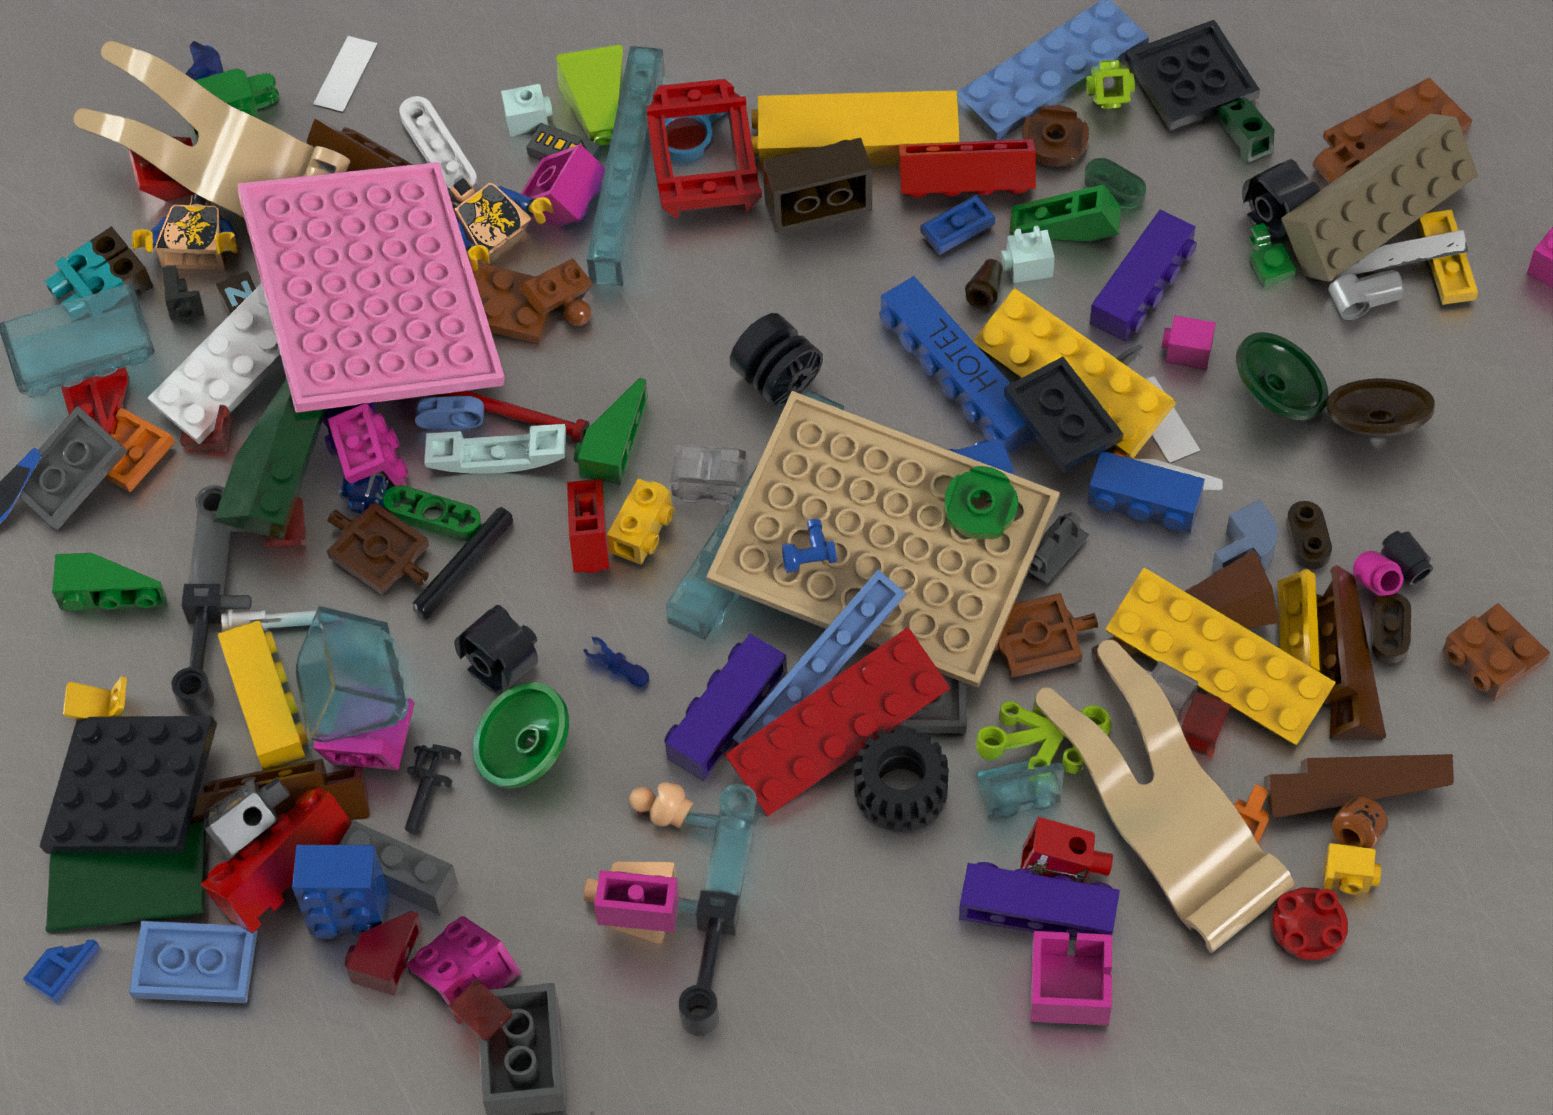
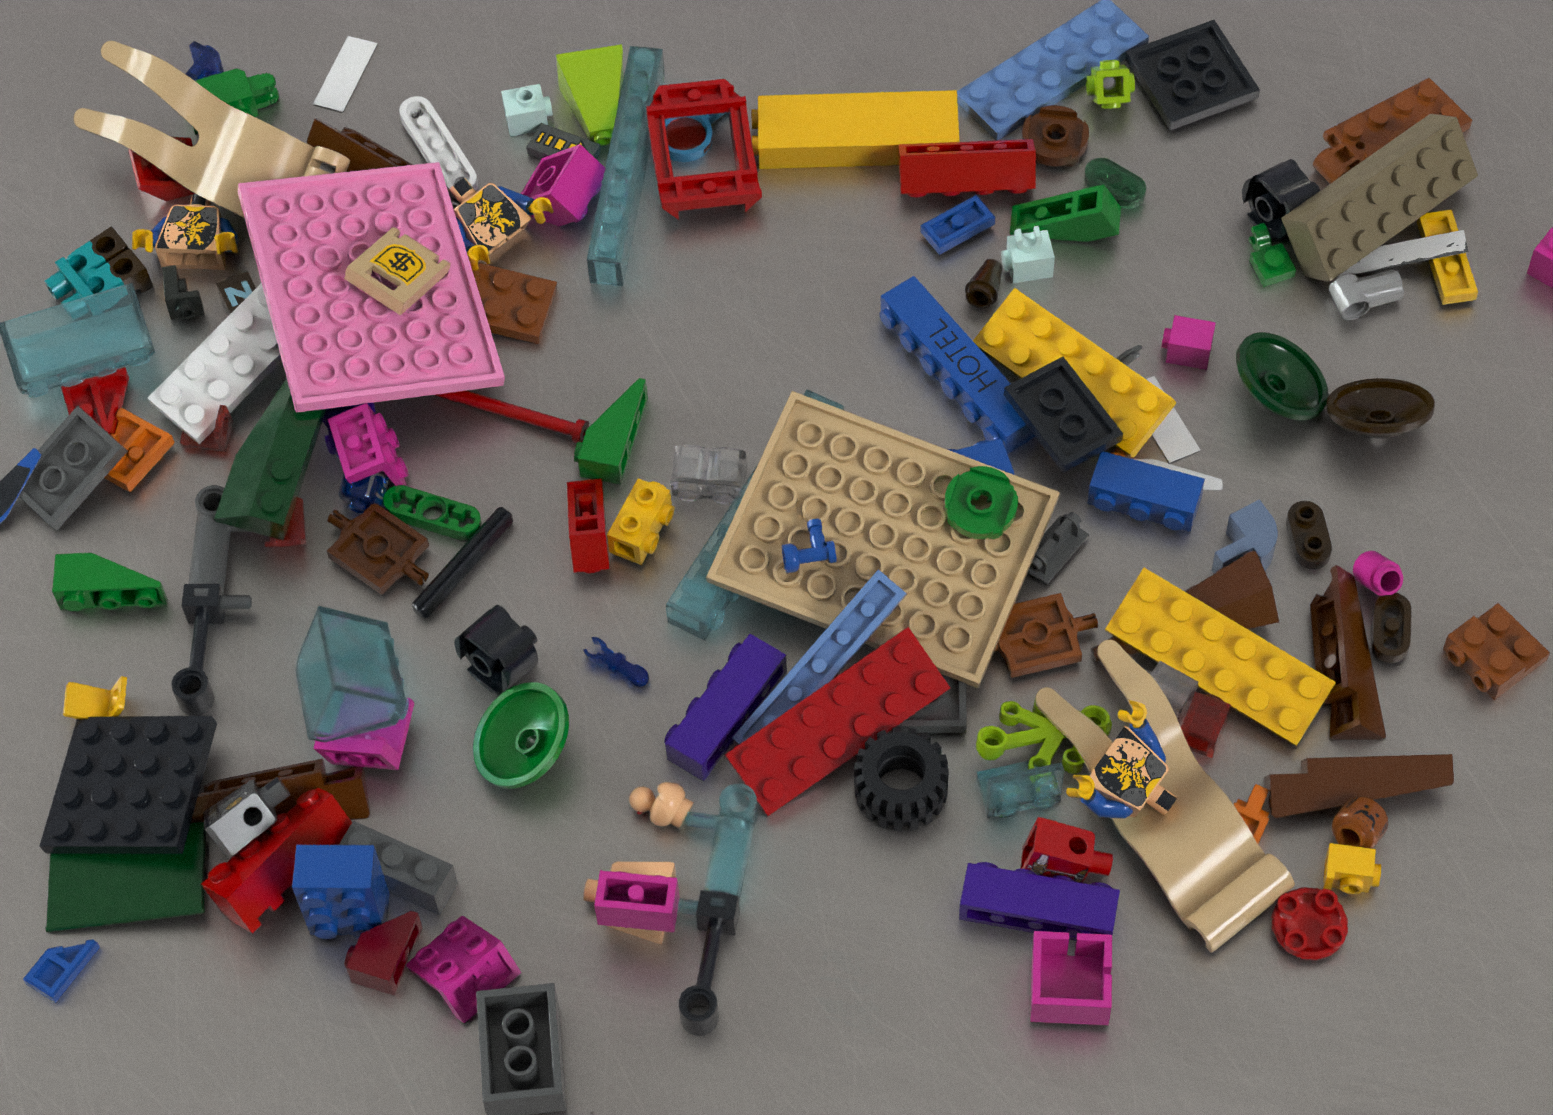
medium blue plate [129,921,258,1003] -> none
yellow brick [217,620,309,770] -> none
white pin [221,609,340,633] -> none
black piece [405,744,462,834] -> none
medium blue piece [415,396,484,430] -> none
light aqua slope [424,424,566,474] -> none
clear red bracket [448,979,512,1041] -> none
dark orange plate [520,258,593,327] -> none
black wheel [729,313,823,407] -> none
dark brown brick [763,137,872,233] -> none
dark purple brick [1089,209,1197,342] -> none
dark green leg [1218,97,1275,163] -> none
yellow plate [1277,569,1320,671] -> none
black brick [1380,531,1433,586] -> none
none -> tan container [344,227,451,316]
none -> torso [1066,700,1178,819]

